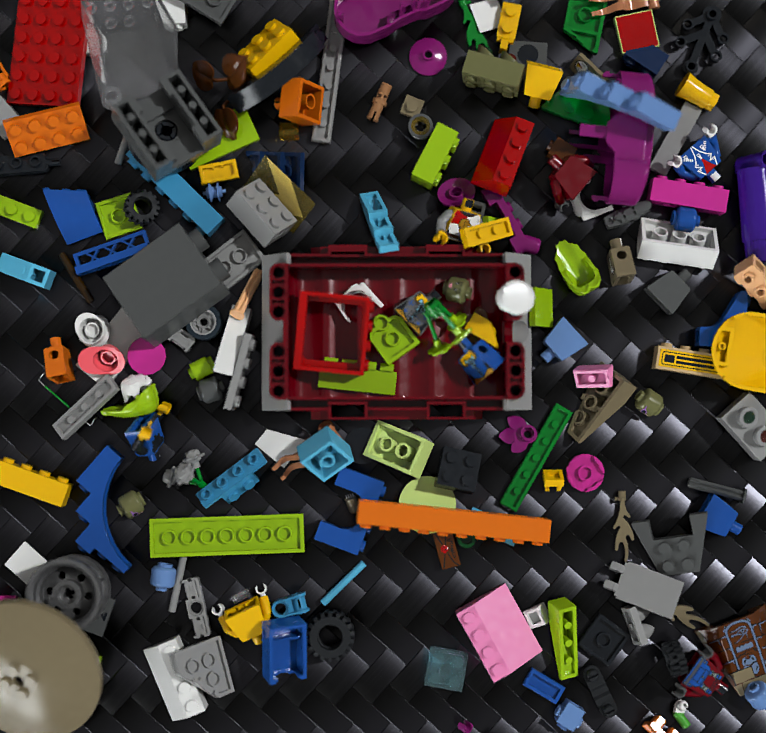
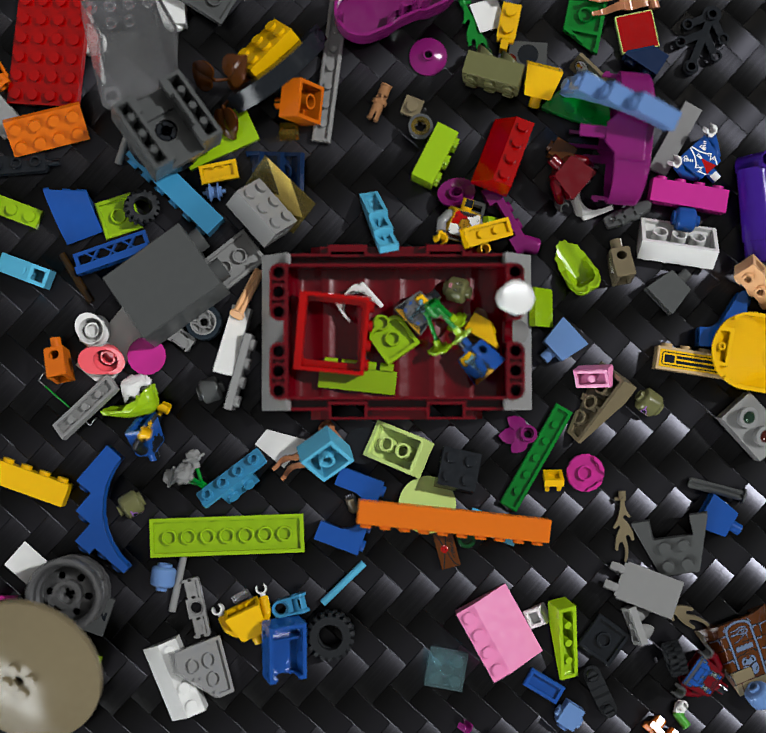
lime brick [187,356,215,381] -> none
yellow plant [675,72,720,112] -> none

